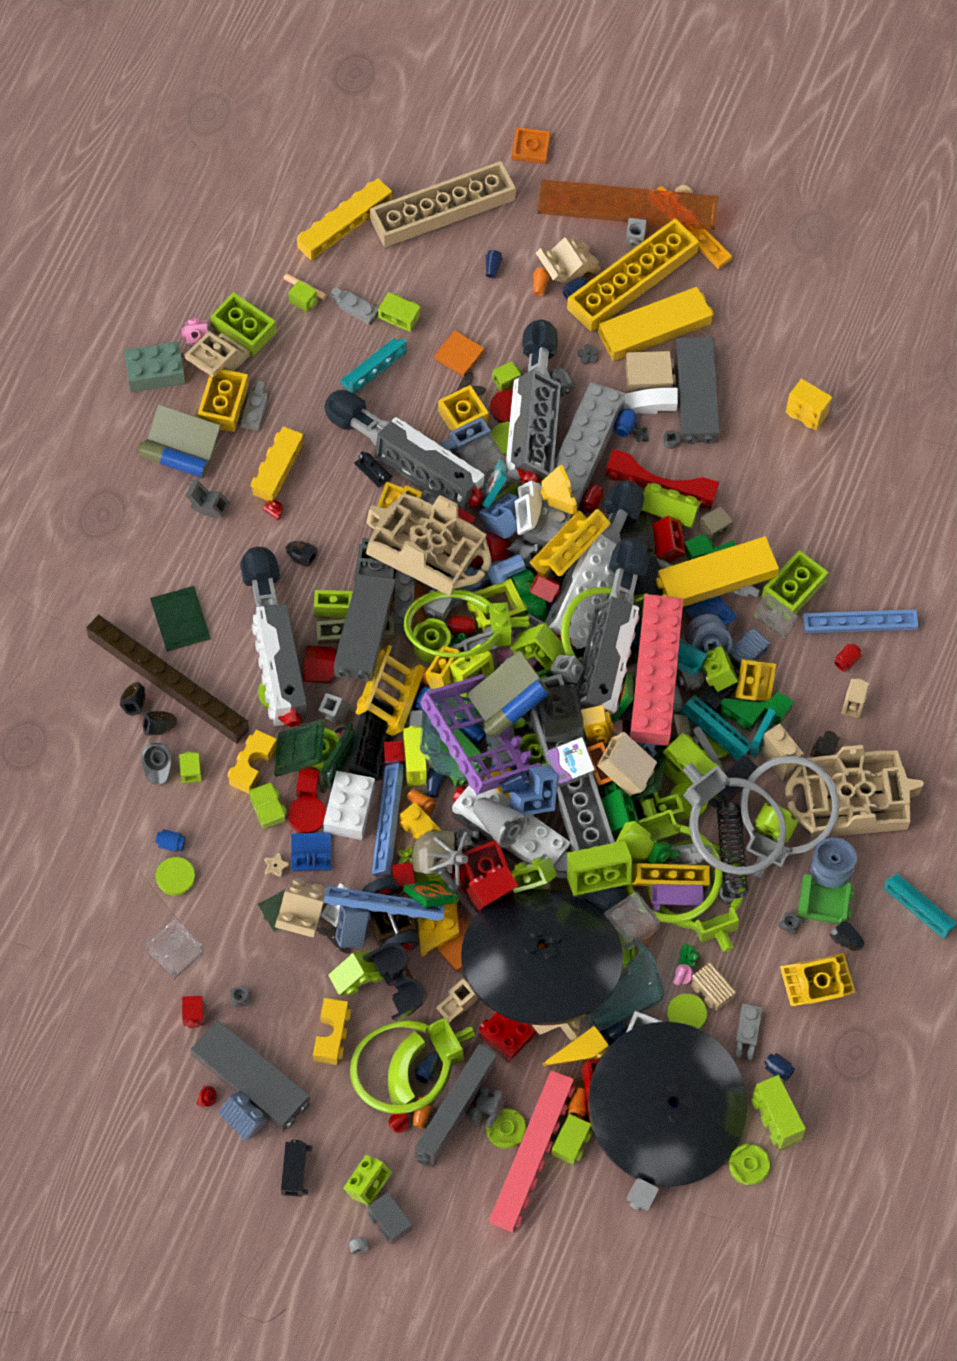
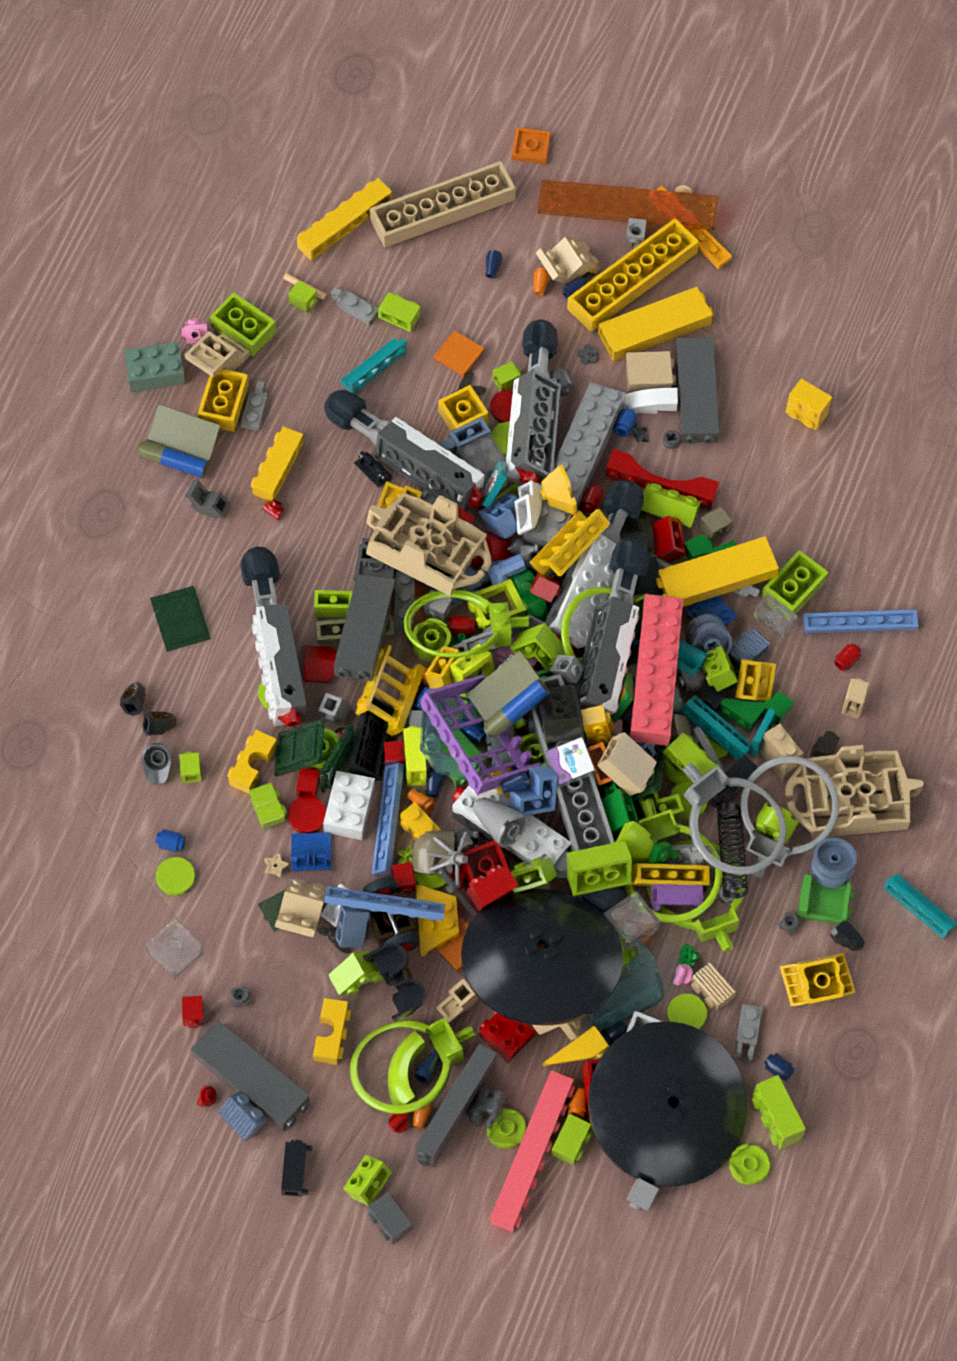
dark brown brick [86,614,249,744] -> none
black rock [285,541,318,567] -> none
light grey axle [348,1237,369,1255] -> none
green tile [403,881,459,907] -> none

